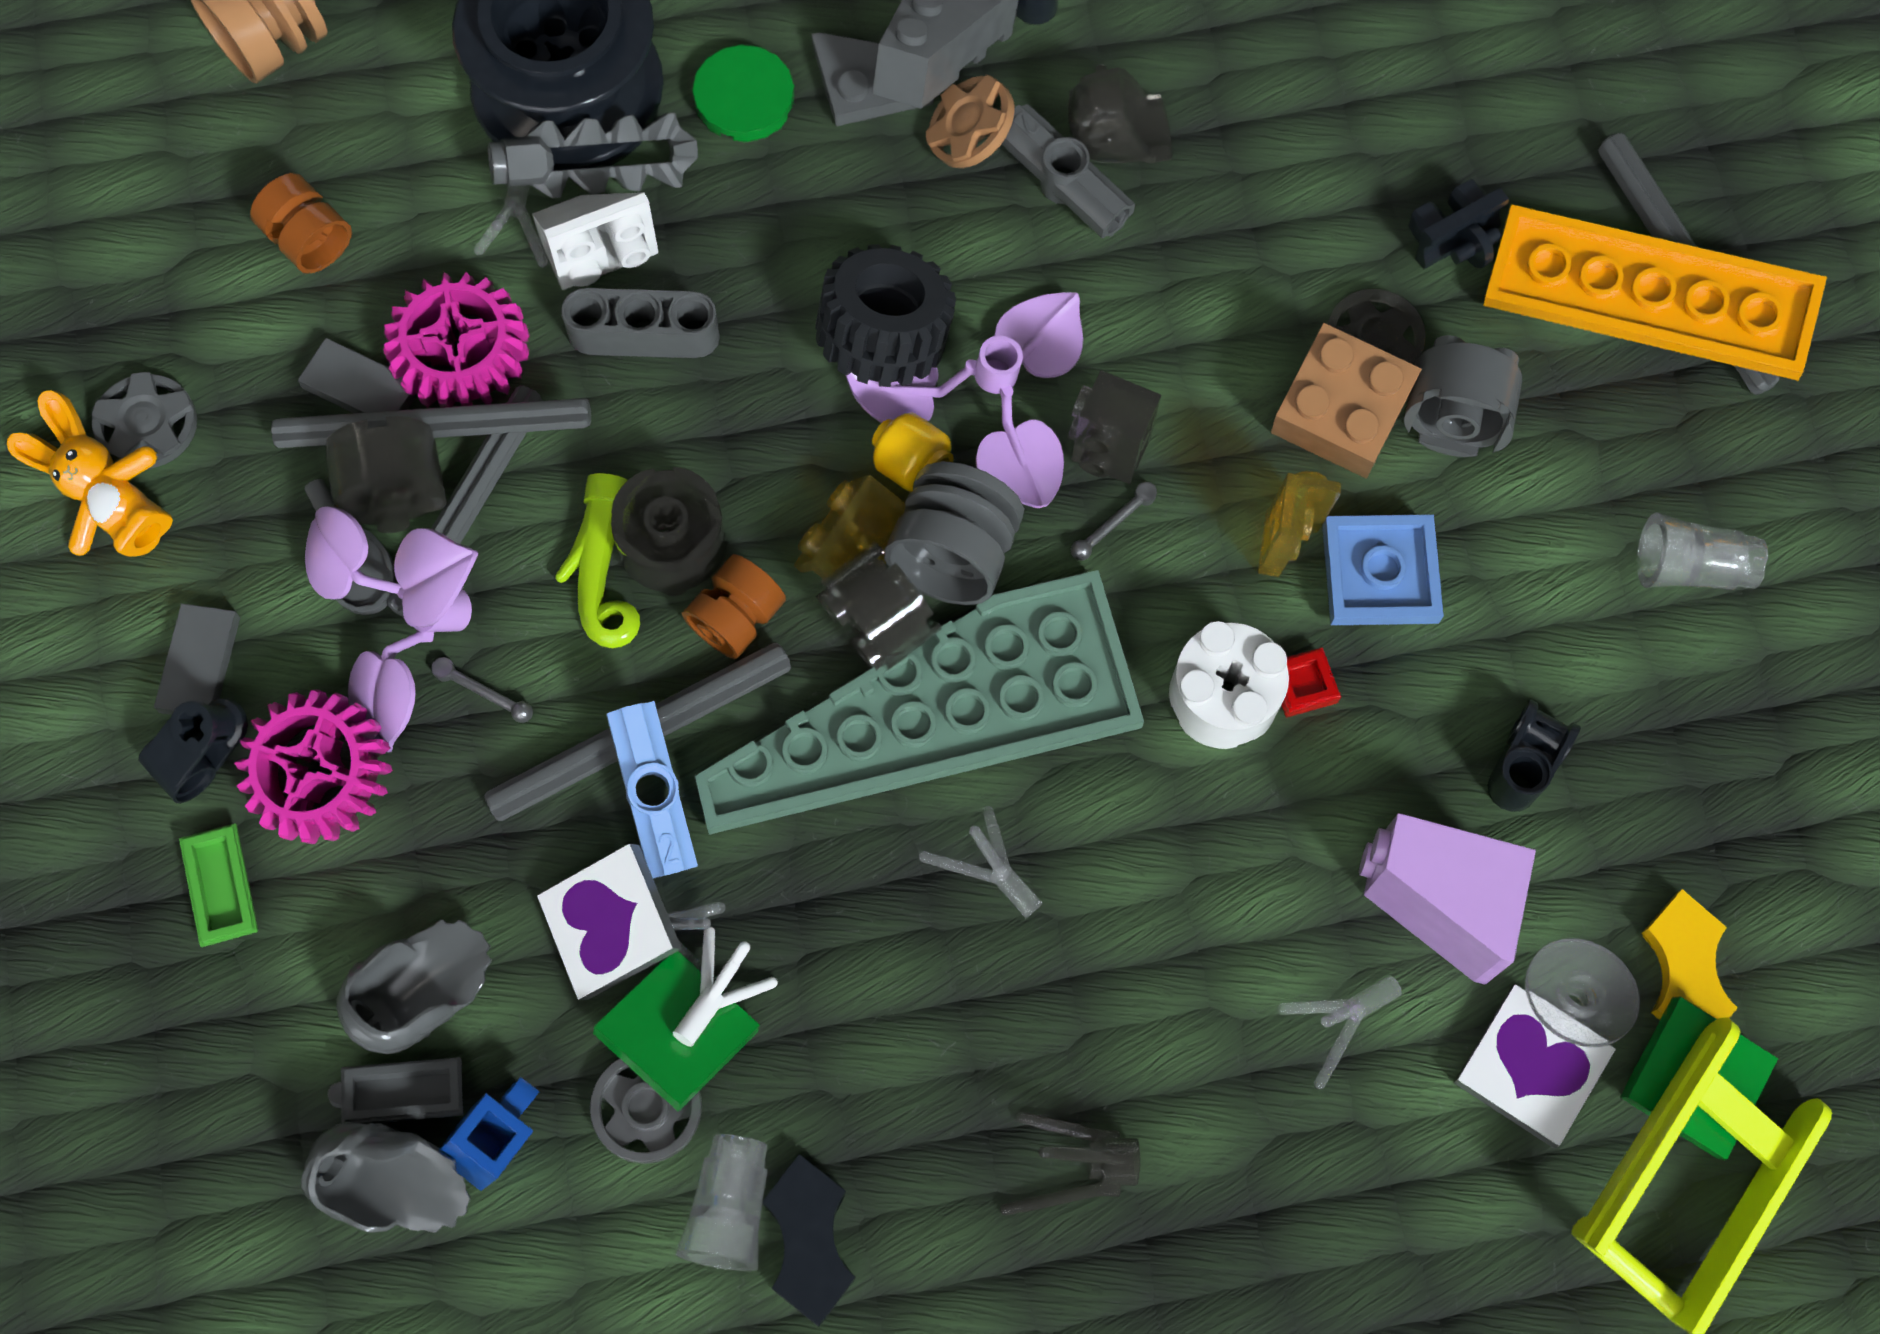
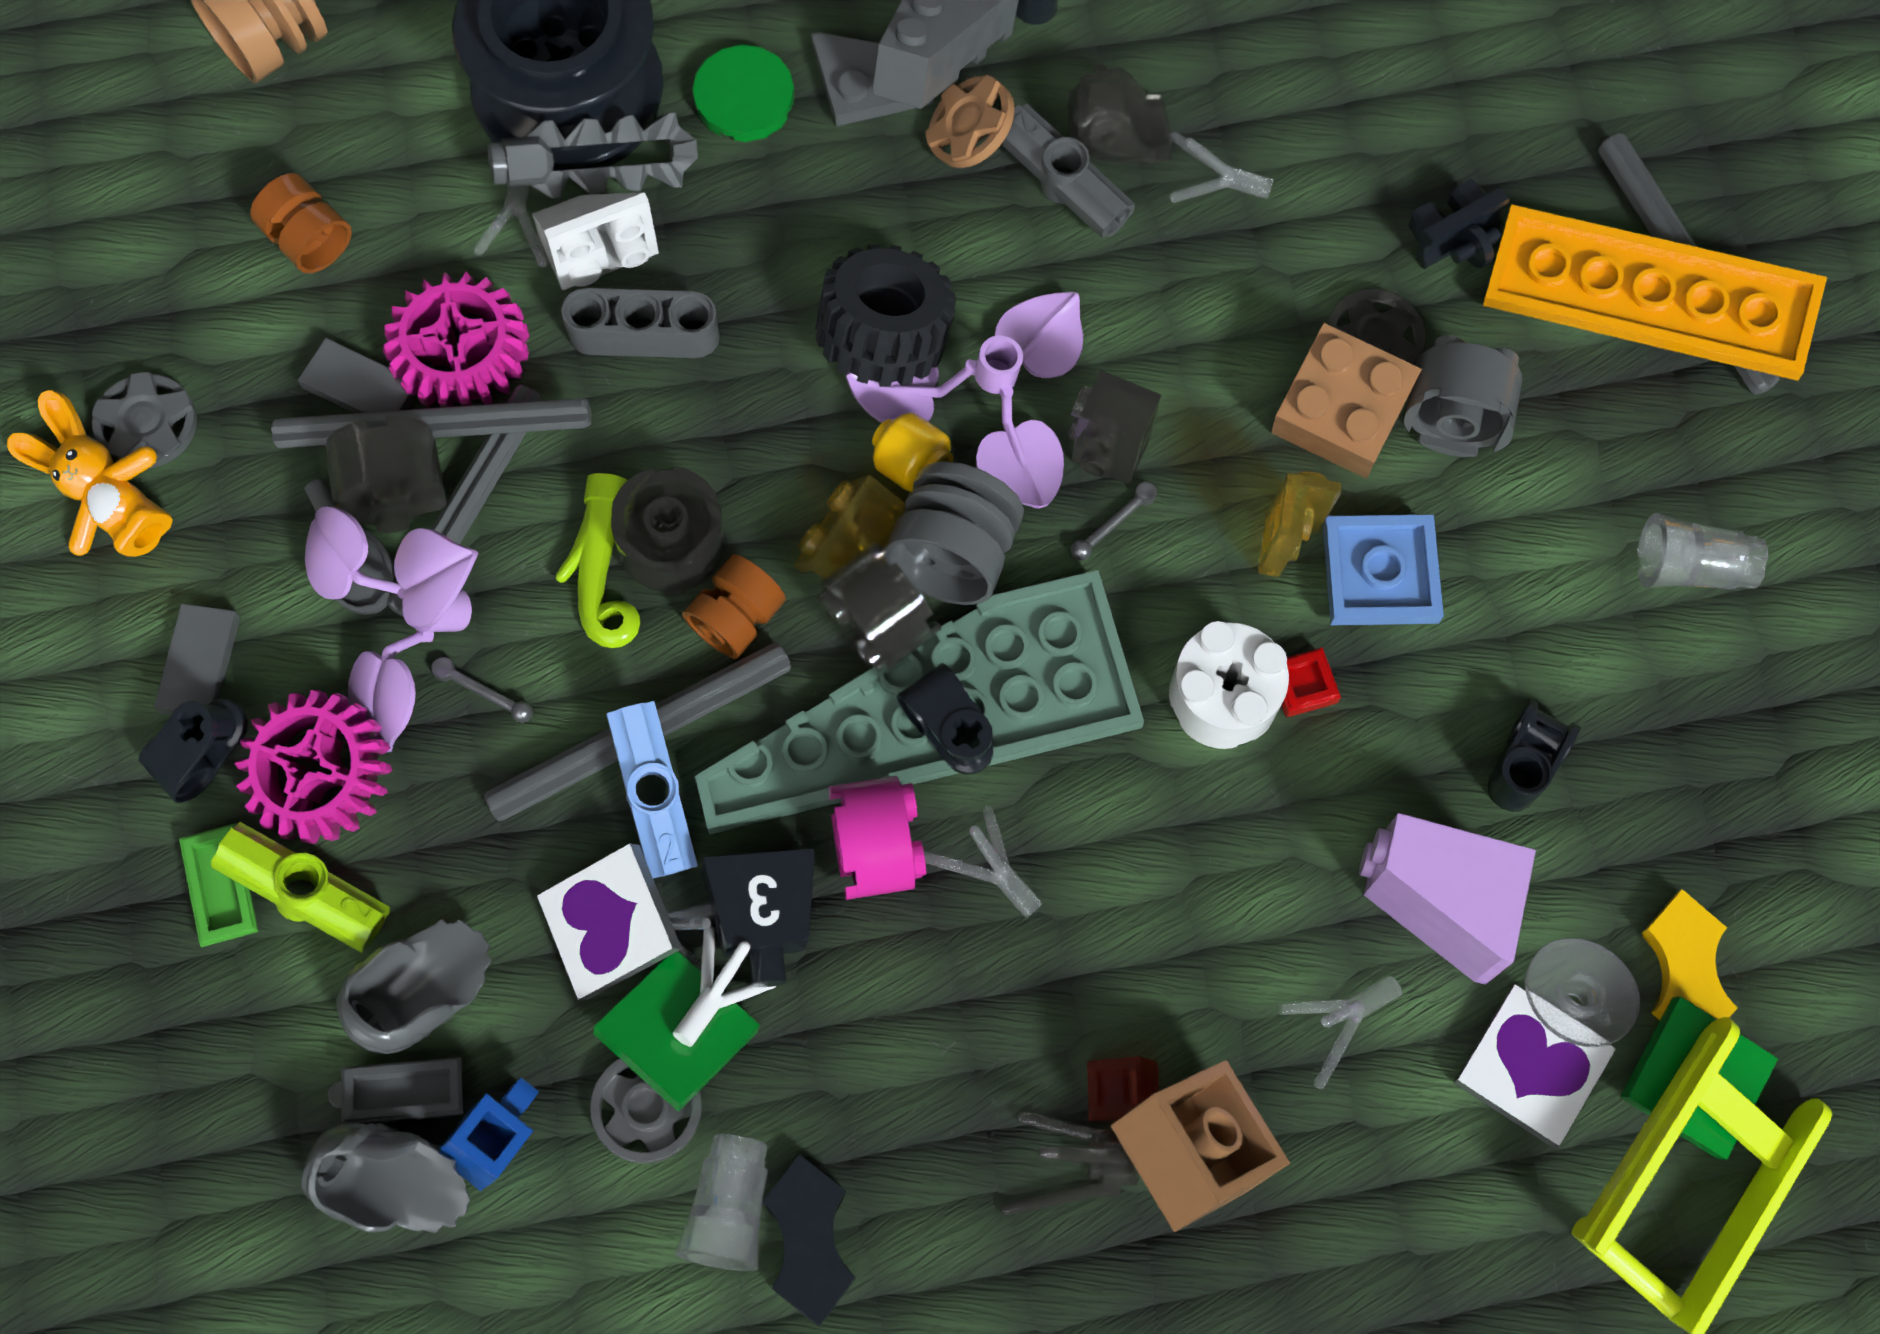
none -> lime piece [211,822,390,953]
none -> black torso [702,849,815,988]
none -> dark pink brick [828,776,926,900]
none -> black piece [896,663,994,775]
none -> clear red slope [1087,1056,1159,1121]
none -> medium nougat brick [1111,1060,1290,1232]
none -> clear plant [1170,132,1273,203]

